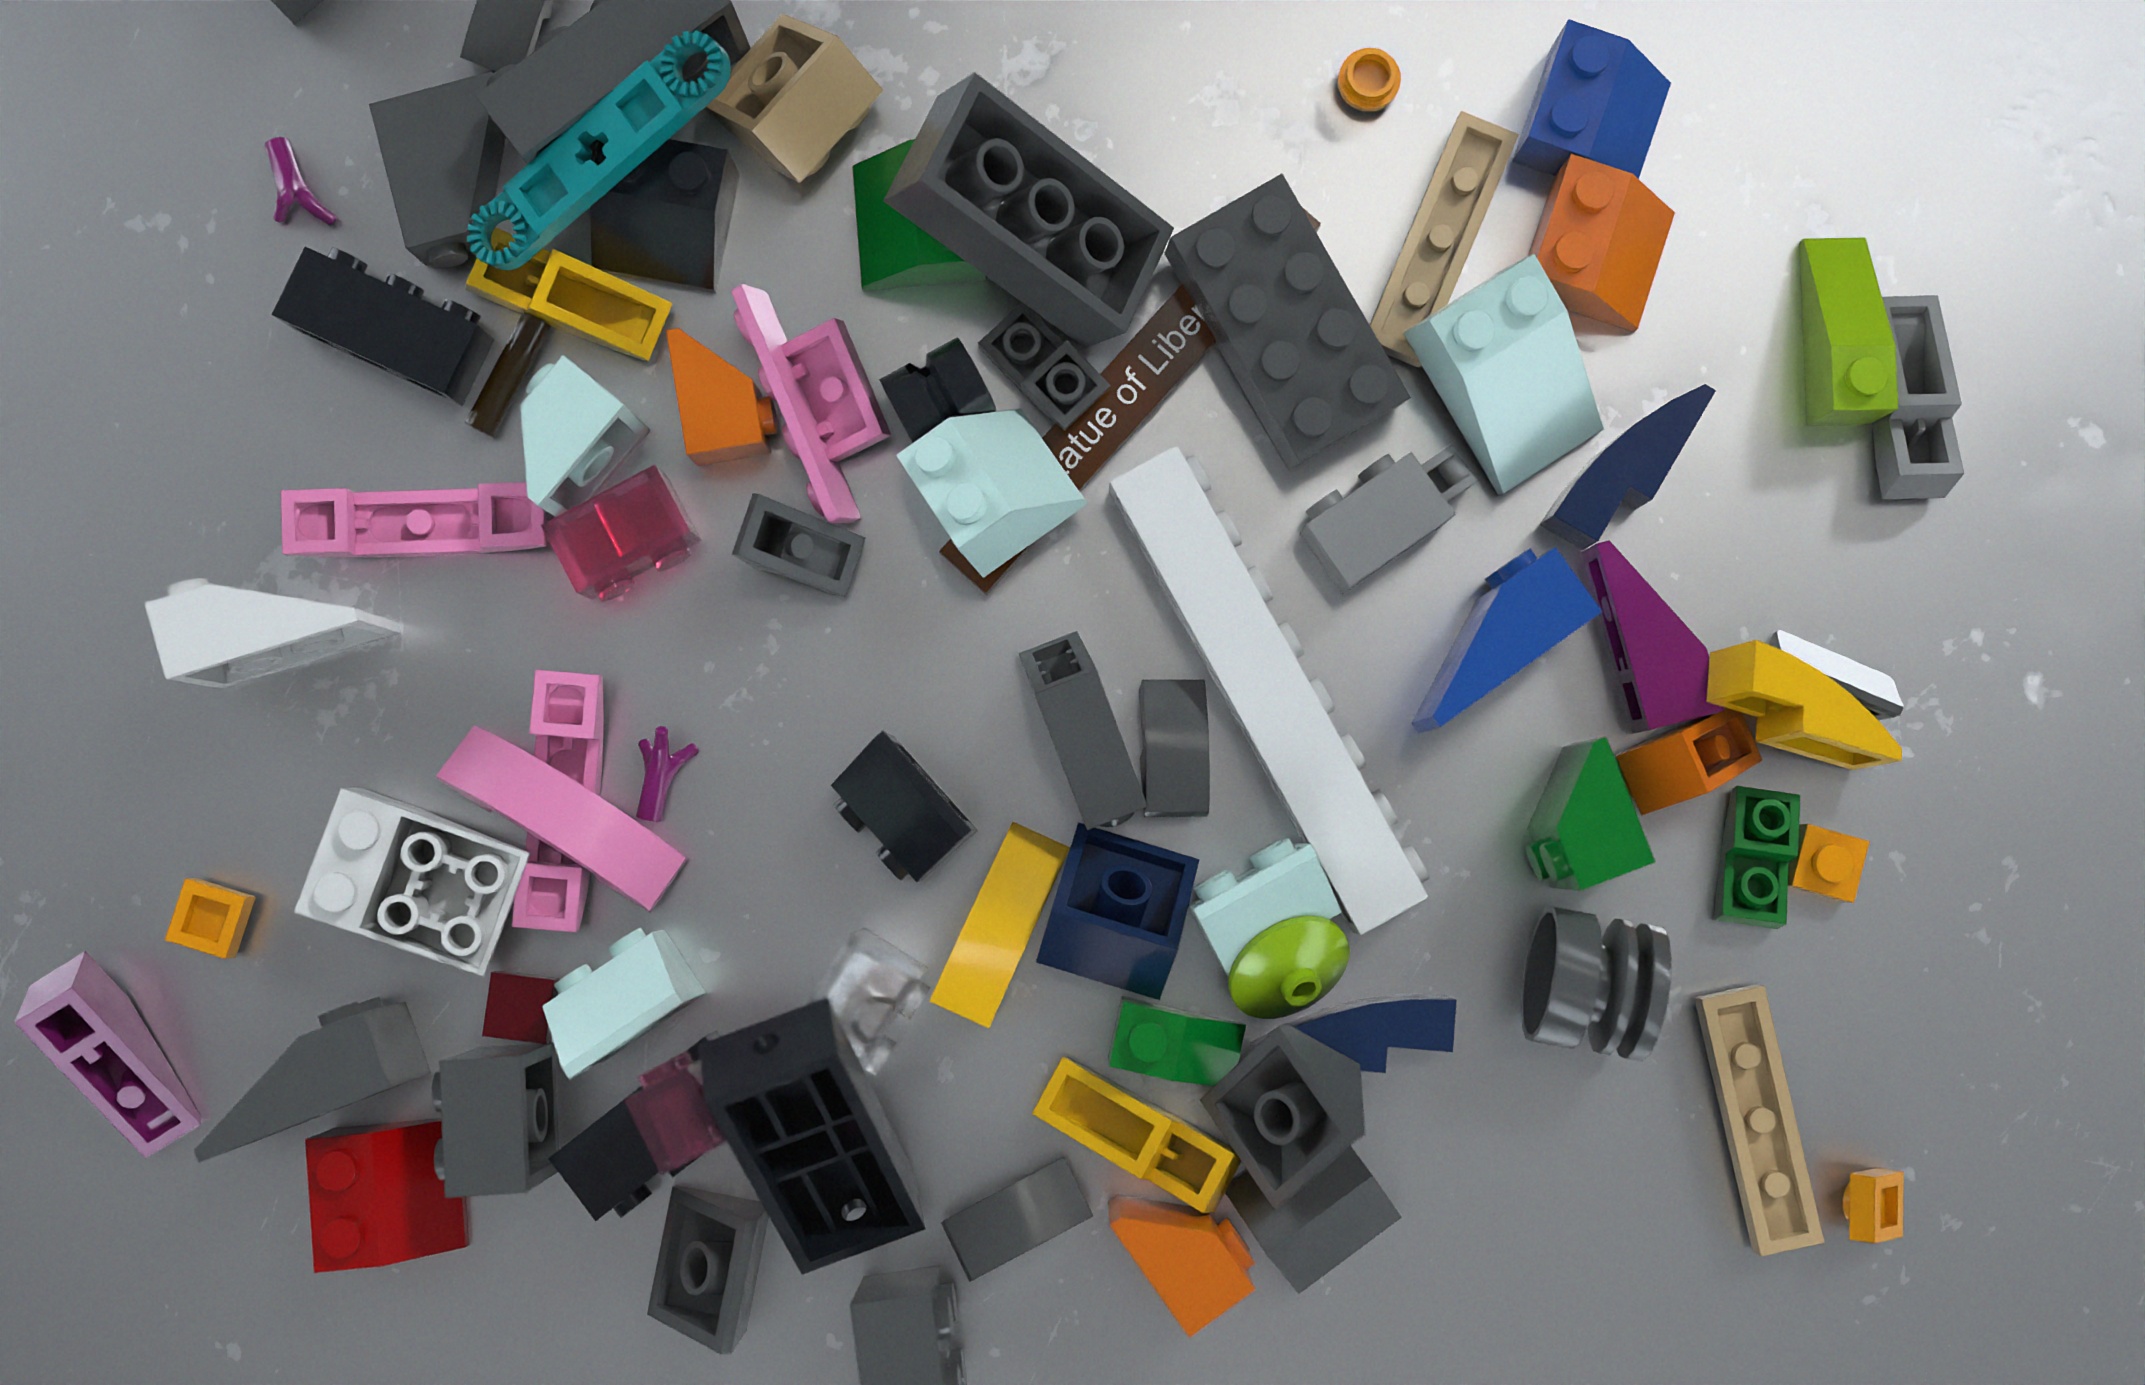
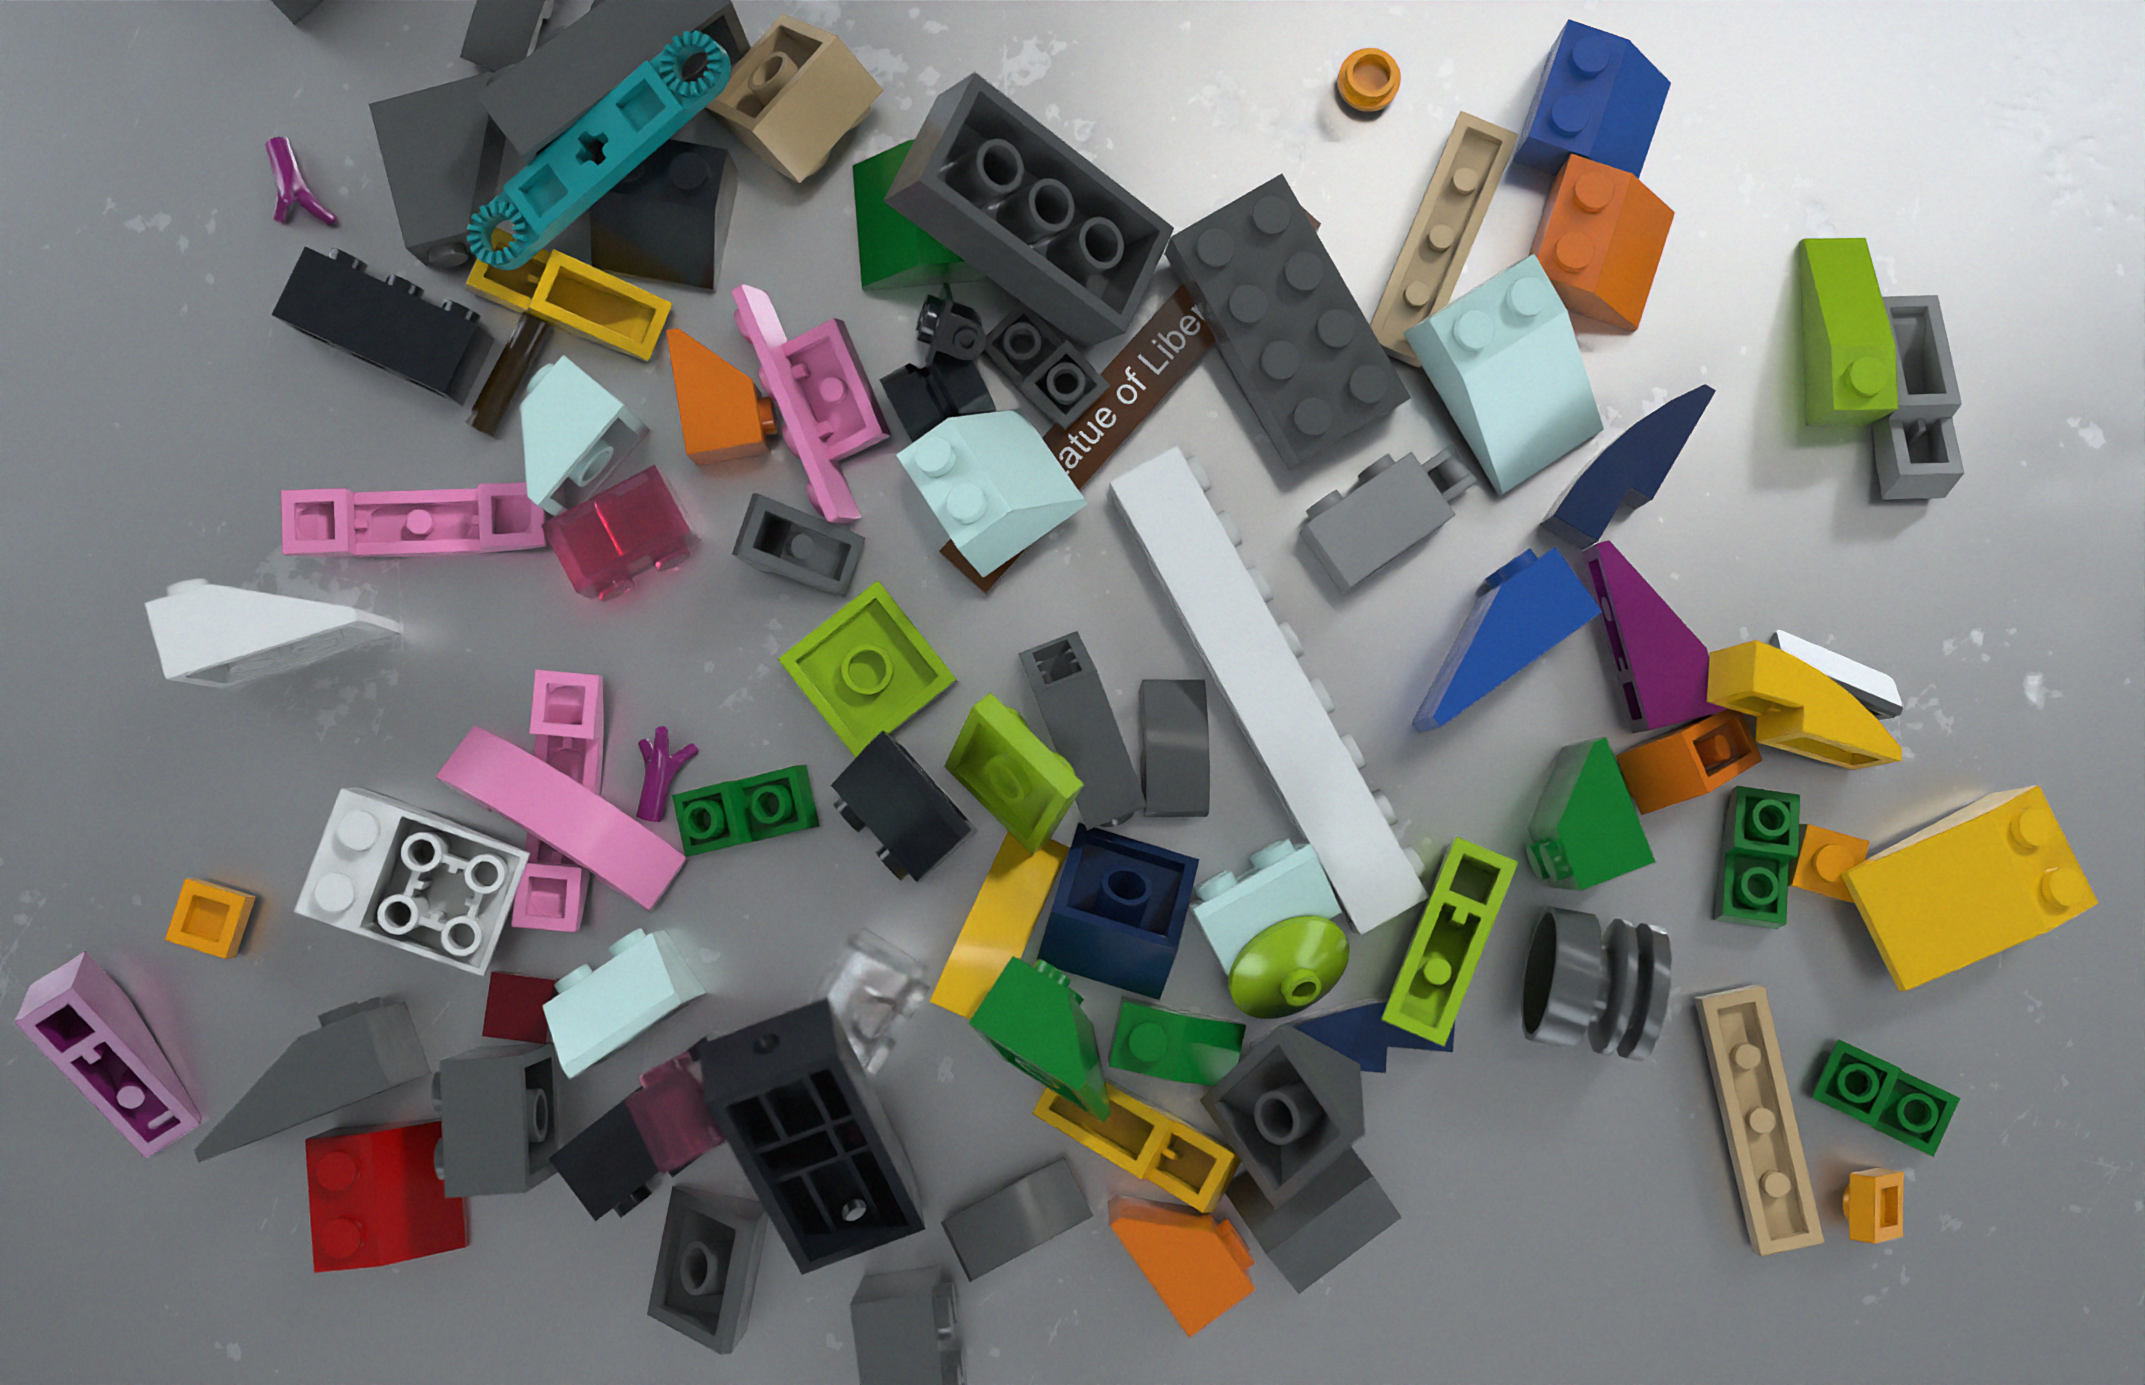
none -> green slope [672,765,820,857]
none -> lime plate [778,580,958,758]
none -> black hinge [915,283,986,364]
none -> lime plate [944,692,1084,855]
none -> green slope [968,956,1111,1123]
none -> lime slope [1381,836,1518,1046]
none -> green slope [1810,1039,1961,1157]
none -> yellow slope [1841,785,2099,991]

